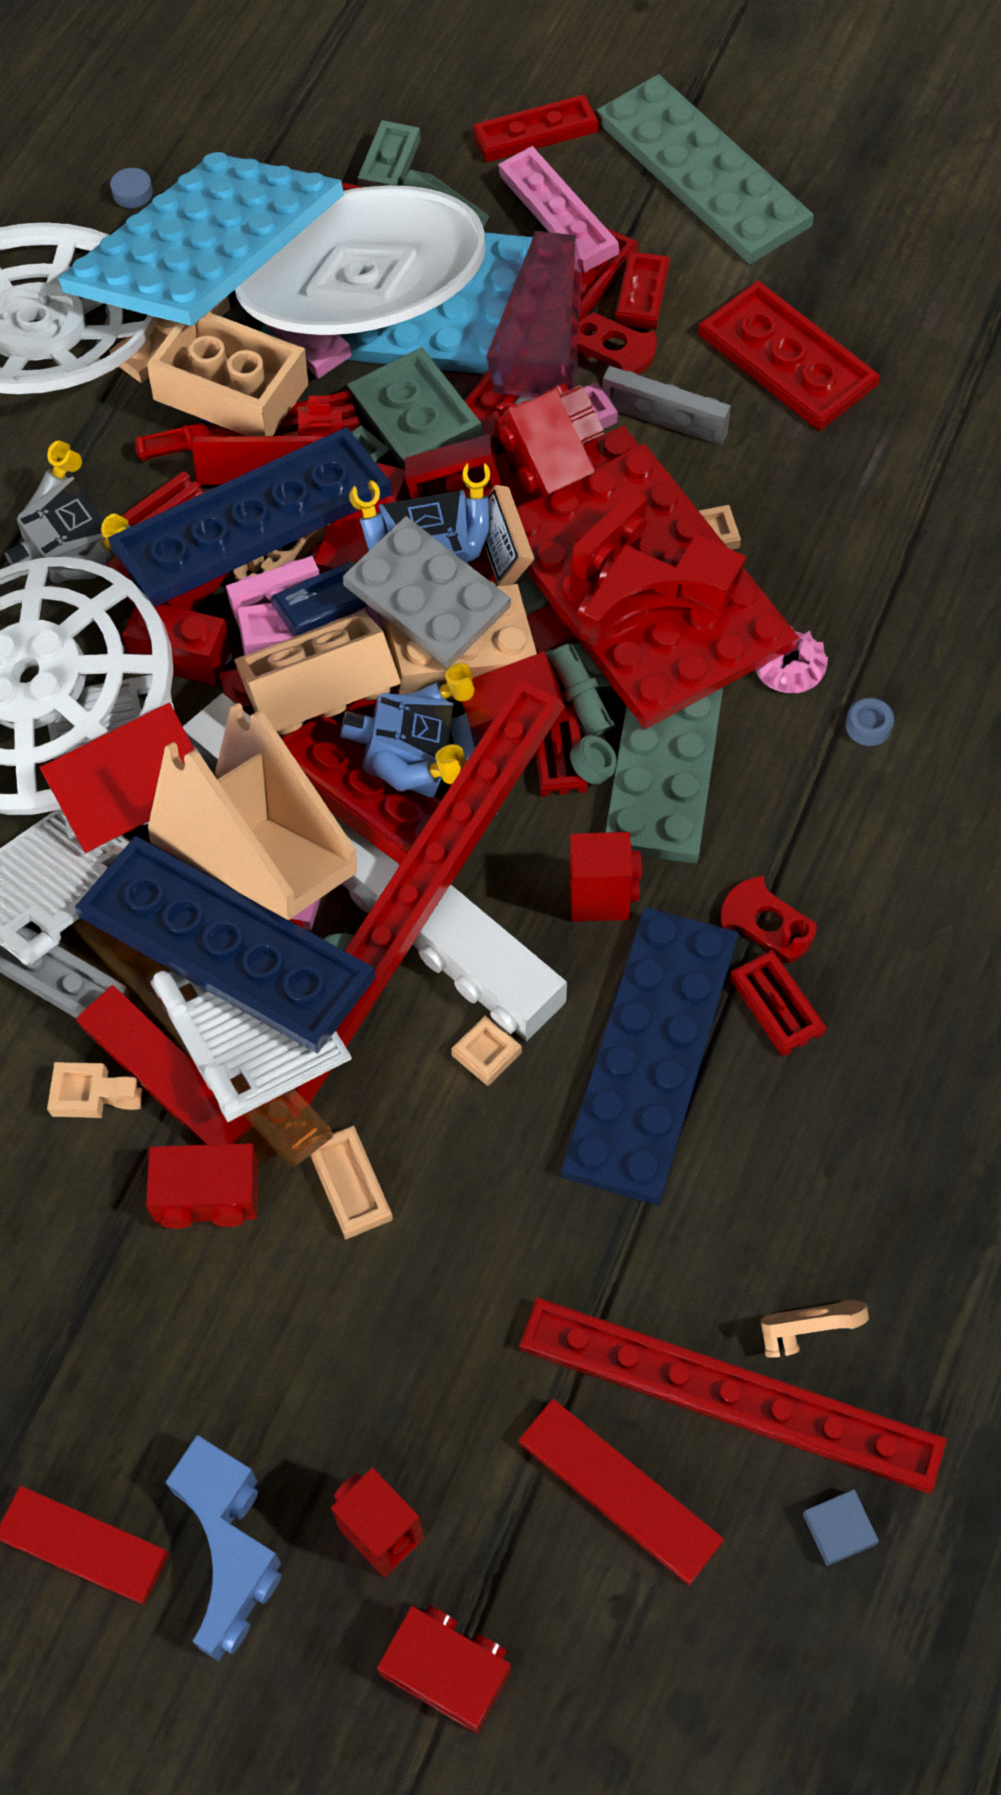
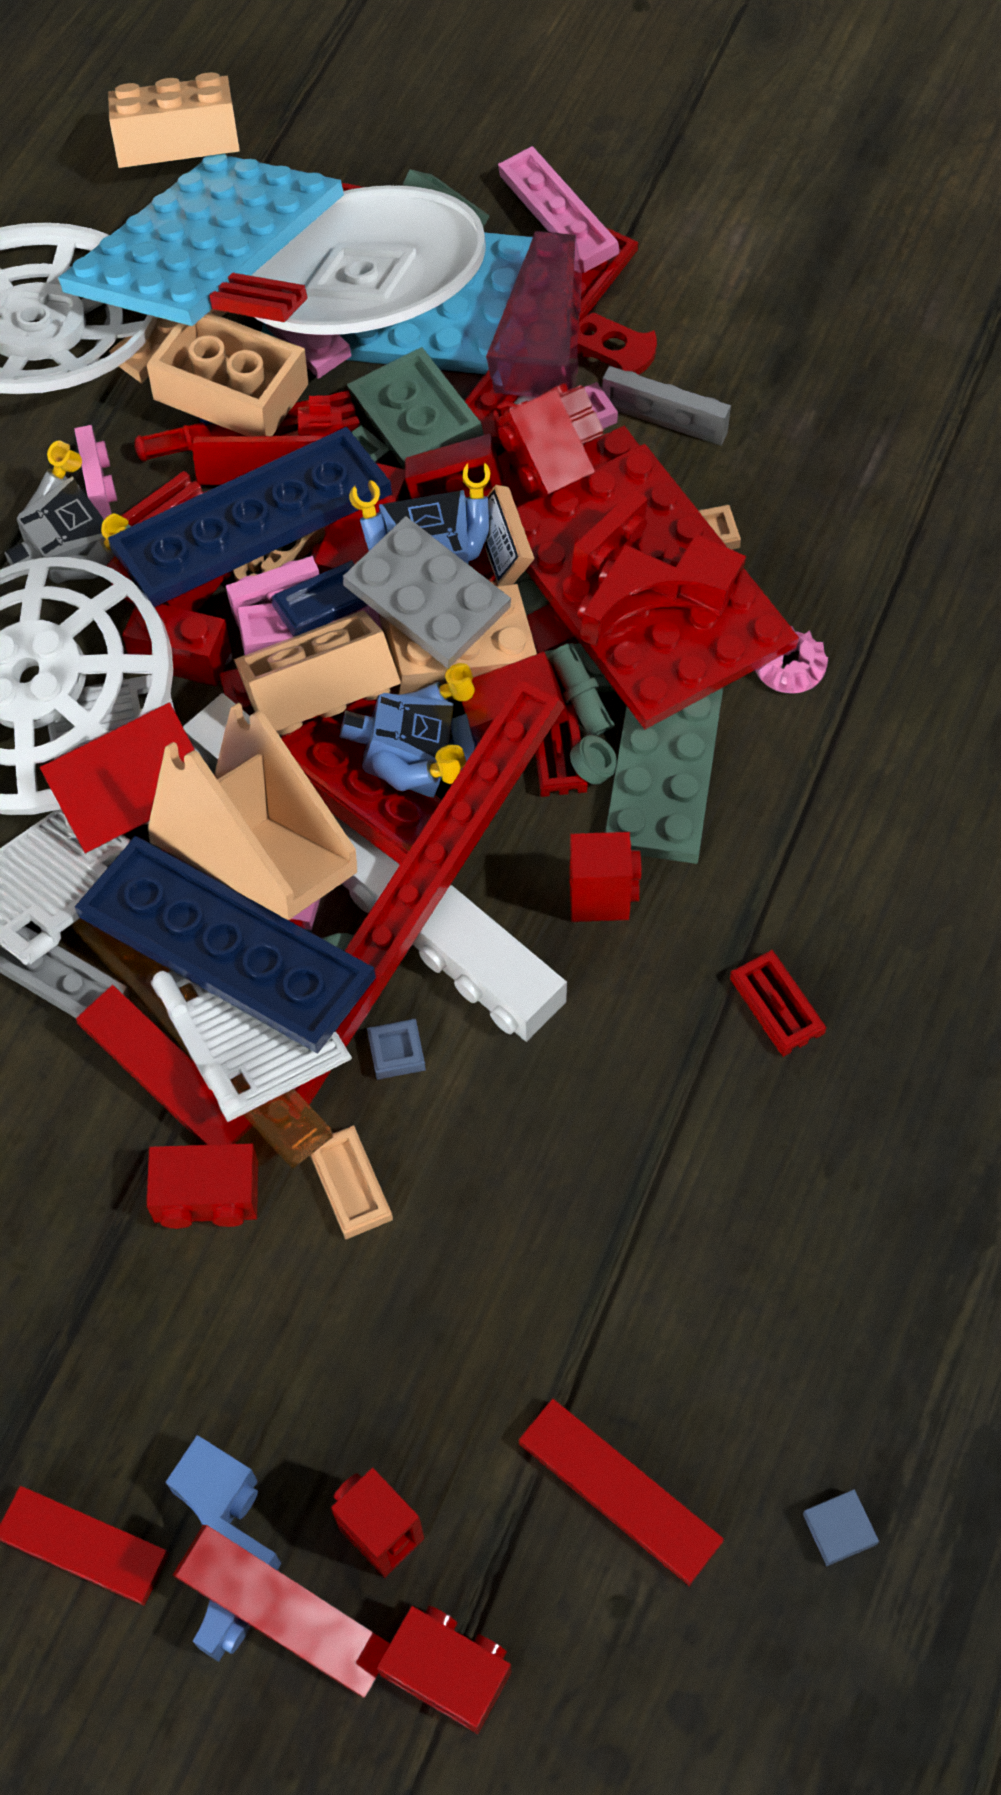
light nougat plate [47,1062,143,1118] -> none
sand blue tile [110,168,153,208] -> none
sand green plate [358,120,421,187] -> none
light nougat tile [451,1015,522,1086] -> none
red tile [473,94,599,163] -> none
red tile [519,1297,947,1494] -> none
dark blue plate [561,907,739,1206] -> none
sand green plate [597,74,814,264] -> none
red plate [615,251,670,330] -> none
red tile [698,280,880,432] -> none
red piece [720,876,817,964] -> none
light nougat piece [761,1300,869,1357] -> none
sand blue tile [846,698,894,746] -> none
none -> bright pink plate [74,425,117,519]
none -> light nougat brick [108,72,240,168]
none -> tile [172,1525,390,1698]
none -> red tile [209,273,308,323]
none -> sand blue tile [367,1019,426,1080]

